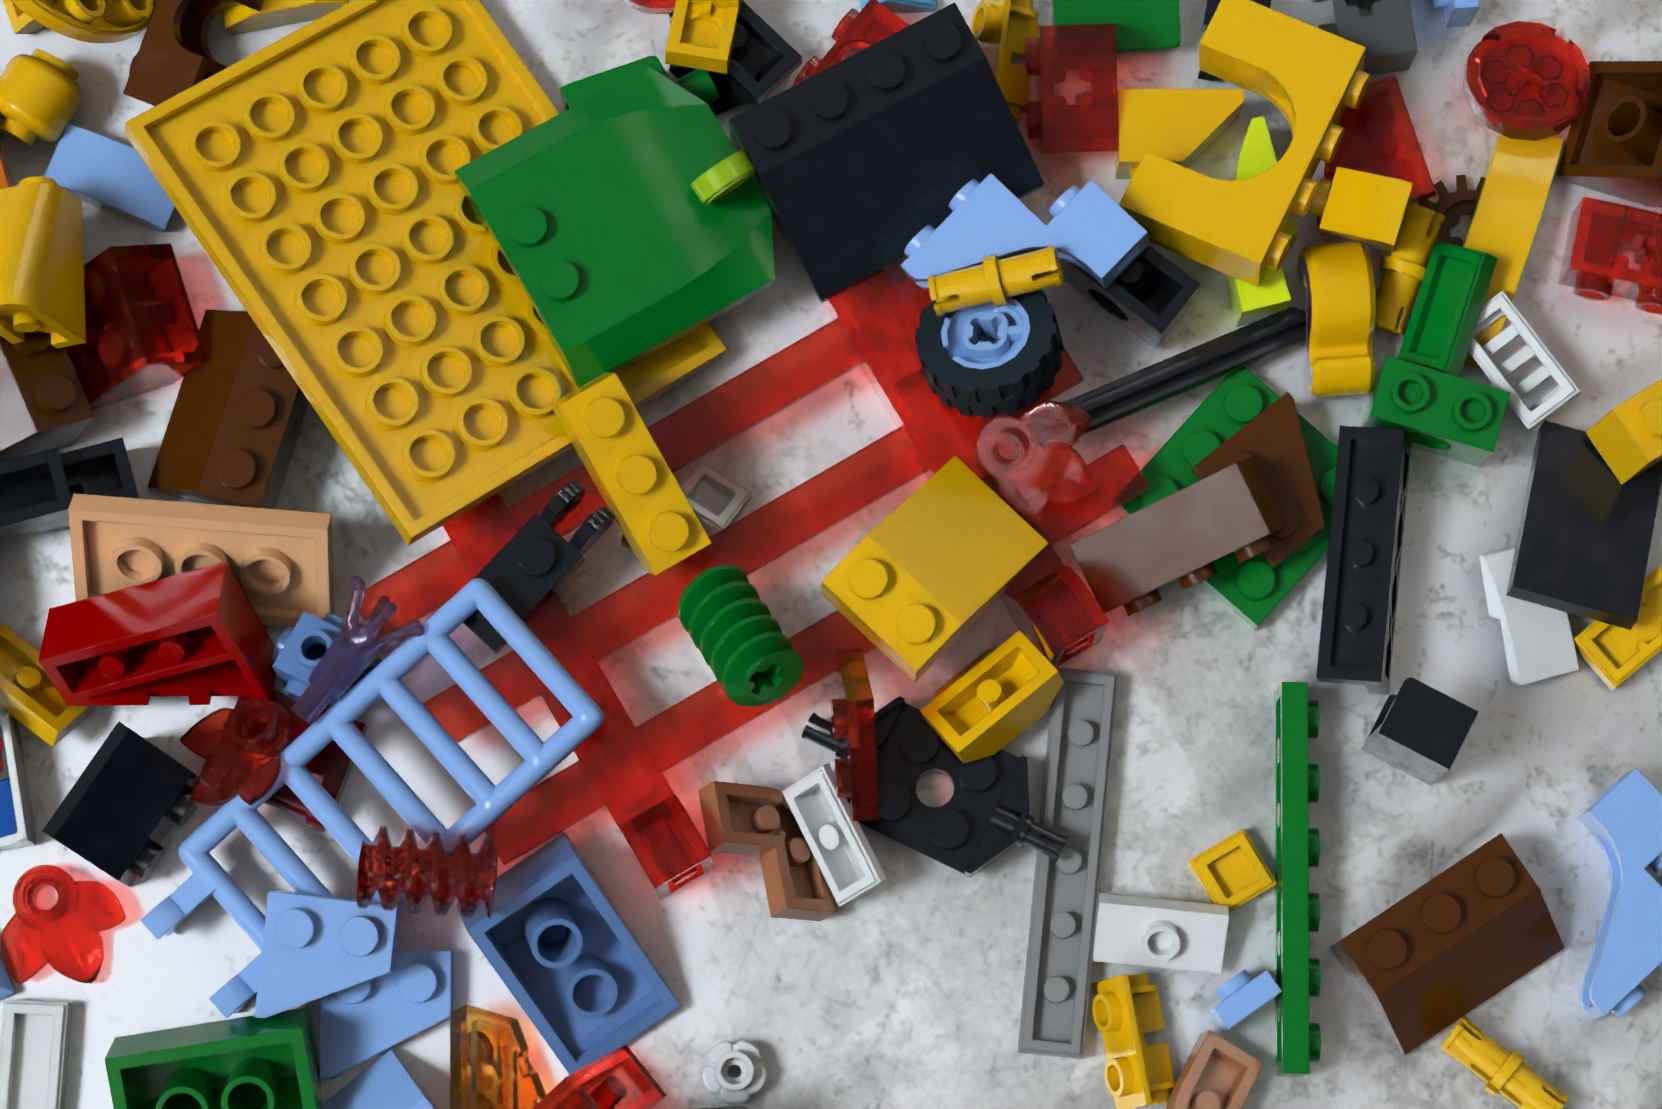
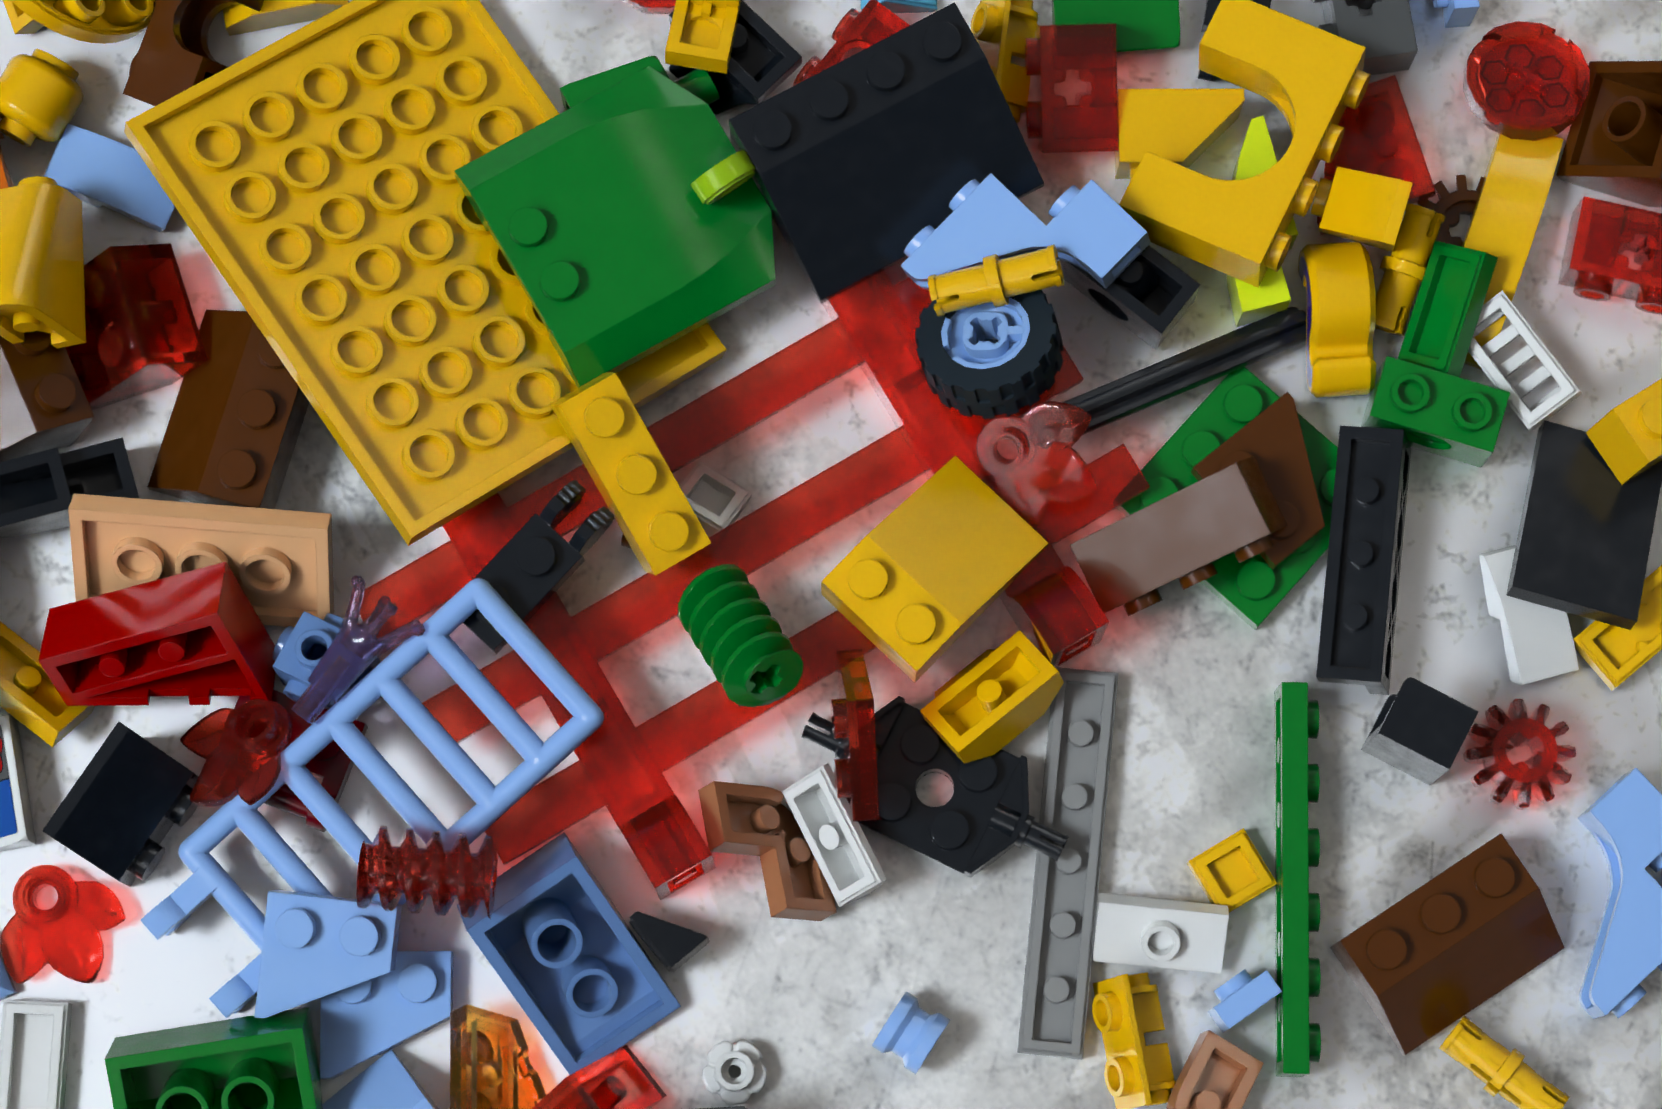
none -> black slope [629,911,710,972]
none -> light blue wheel [872,991,950,1075]
none -> clear red gear [1463,699,1576,810]

